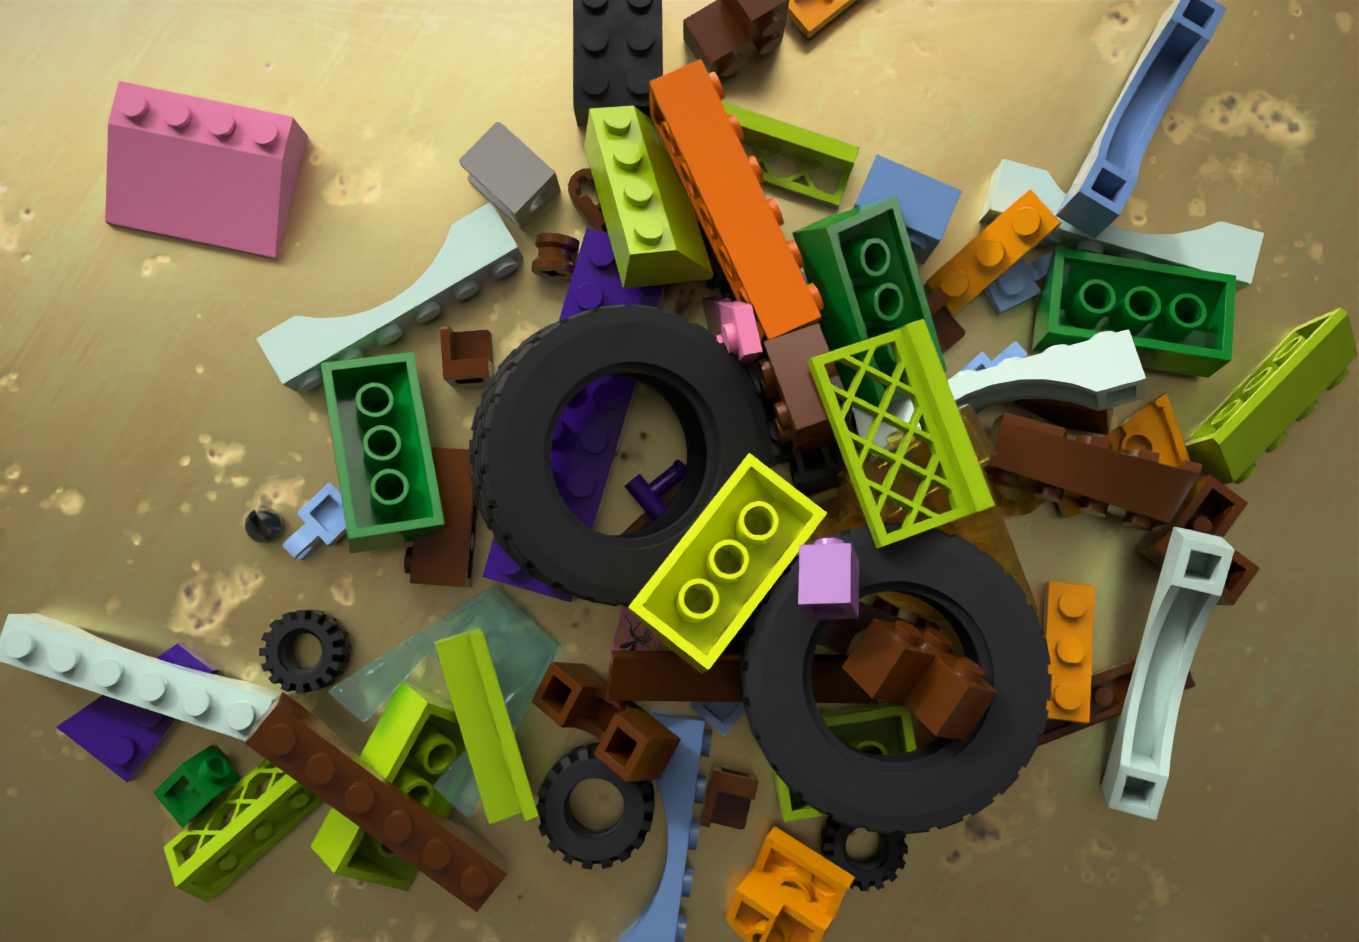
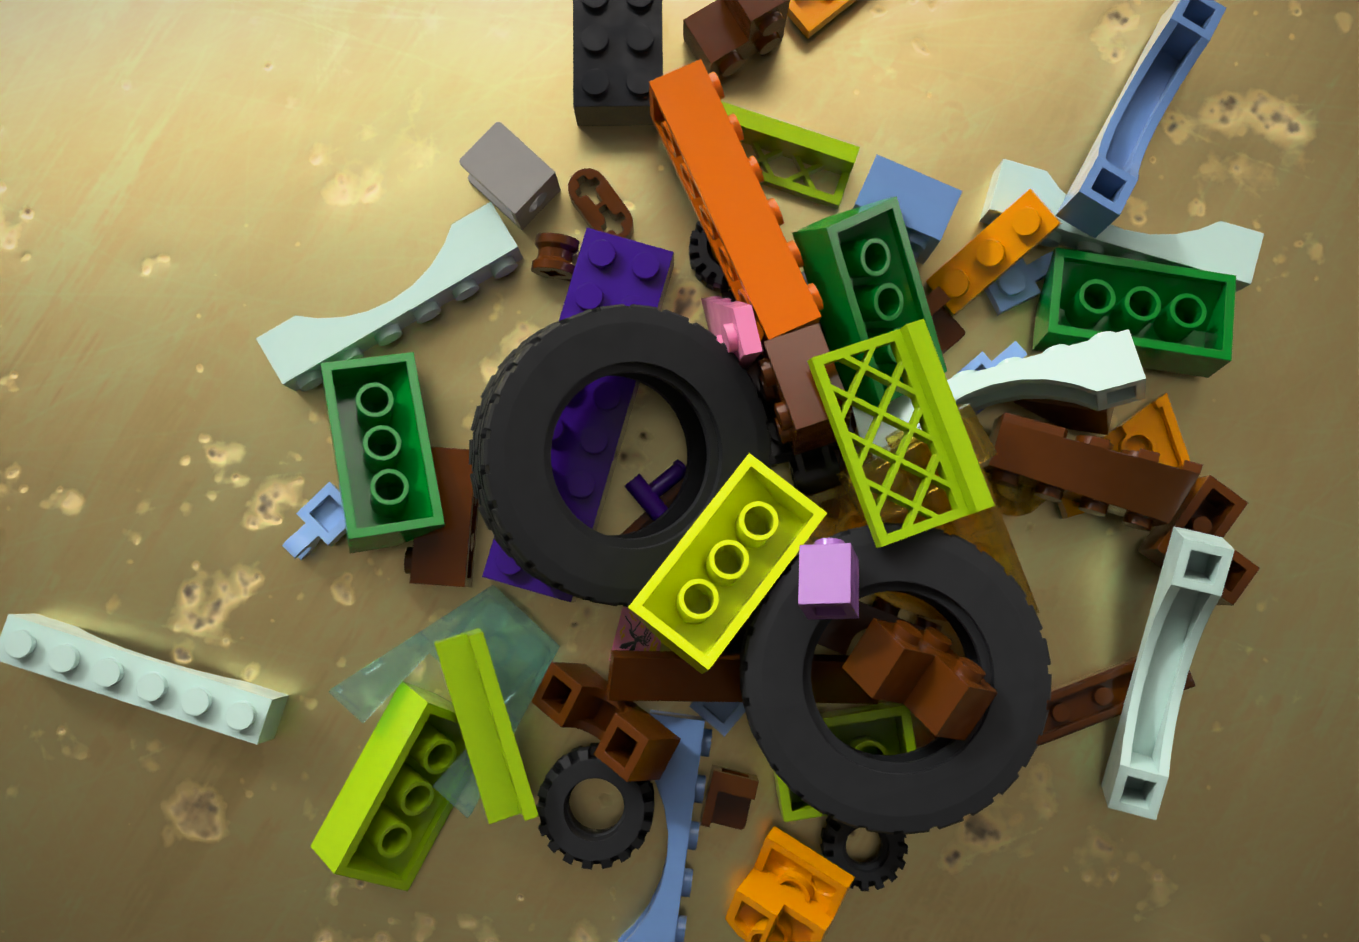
dark purple wing [56,643,219,782] -> none
bright pink slope [105,81,308,260] -> none
green bracket [153,745,240,828] -> none
lime fence [163,759,324,903] -> none
black hinge [245,507,285,543] -> none
reddish brown arch [245,691,507,912] -> none
black tyre [259,610,351,694] -> none
reddish brown panel [440,326,495,386] -> none
lime slope [584,106,713,289] -> none
light orange plate [1043,581,1095,724] -> none
lime slope [1184,307,1358,484] -> none

